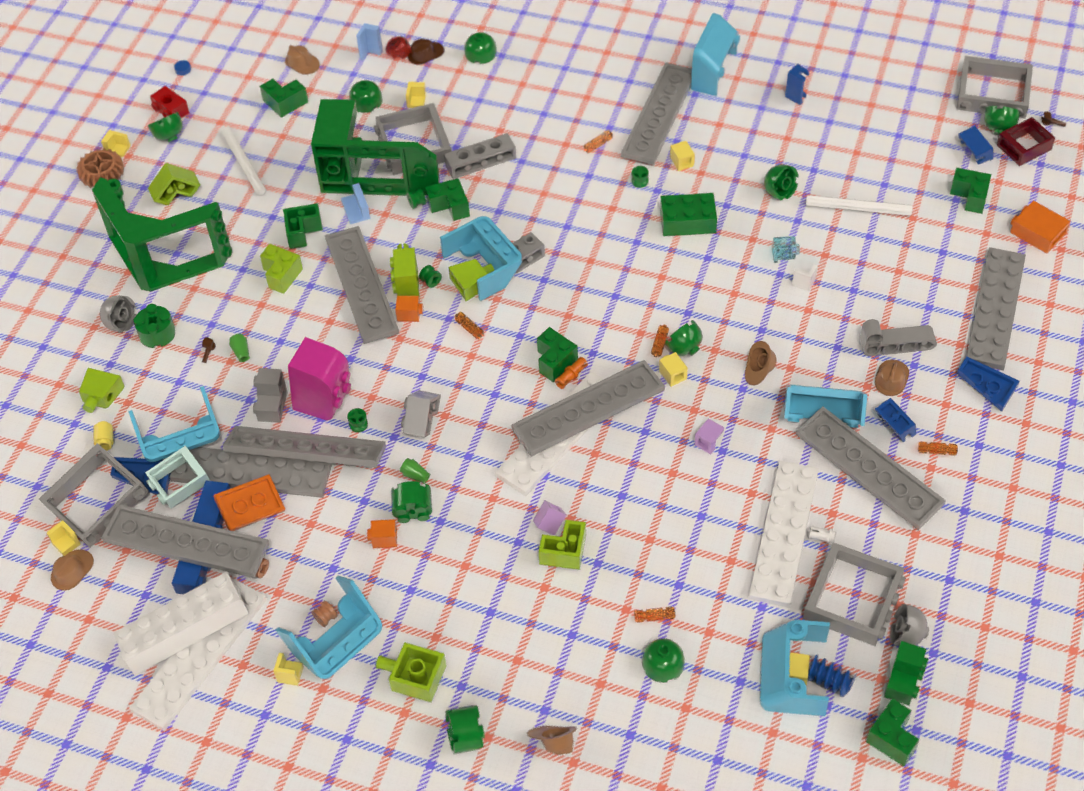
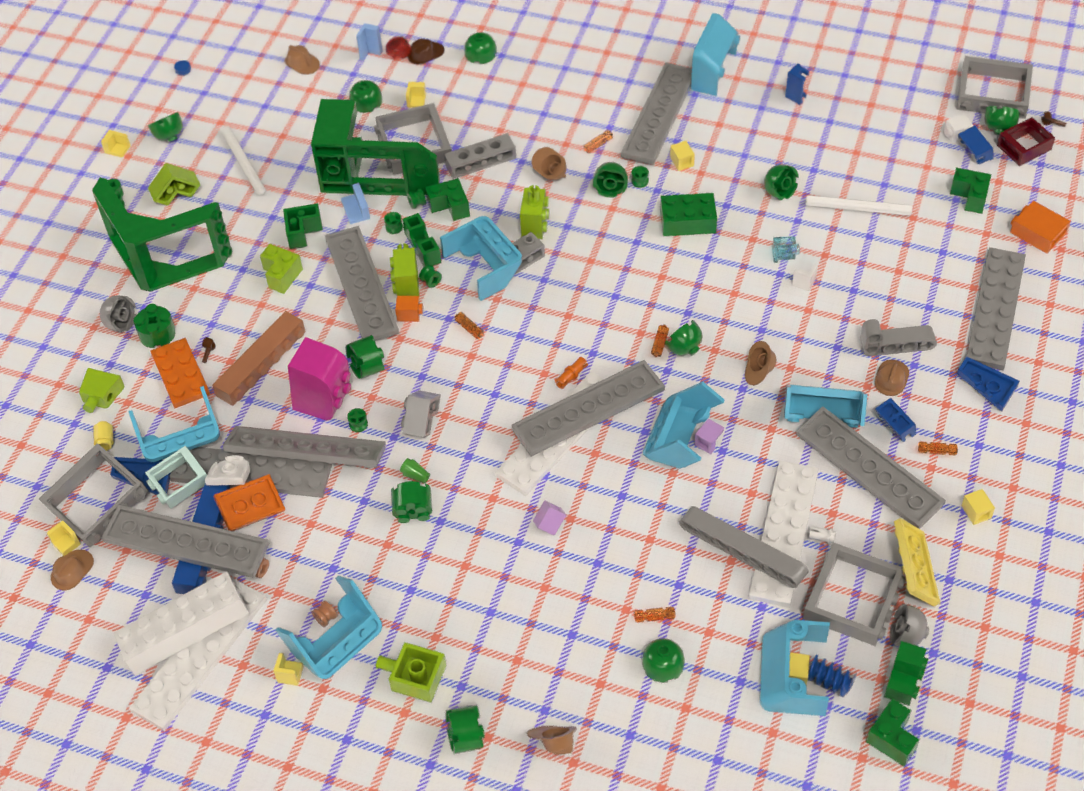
nougat gear [76,148,124,188] -> none
red brick [150,86,190,118] -> none
bright green cone [229,334,250,362] -> none
light grey brick [253,368,288,423] -> none
green brick [260,79,308,118] -> none
orange brick [367,519,397,548] -> none
lime torso [448,259,495,301] -> none
green brick [537,327,578,382] -> none
lime brick [539,520,586,570] -> none
light yellow brick [659,352,688,387] -> none
none -> orange plate [150,337,210,409]
none -> white tile [205,455,250,485]
none -> nougat brick [212,311,305,406]
none -> green brick [345,335,385,379]
none -> green wheel [384,212,403,234]
none -> green arch [402,213,441,267]
none -> lime brick [520,185,550,239]
none -> medium nougat piece [531,147,567,180]
none -> green cylinder [593,162,628,198]
none -> medium azure windscreen [643,381,725,469]
none -> light grey beam [679,506,809,588]
none -> light yellow plate [894,518,941,607]
none -> white brick [944,114,974,143]
none -> light yellow panel [962,489,995,525]

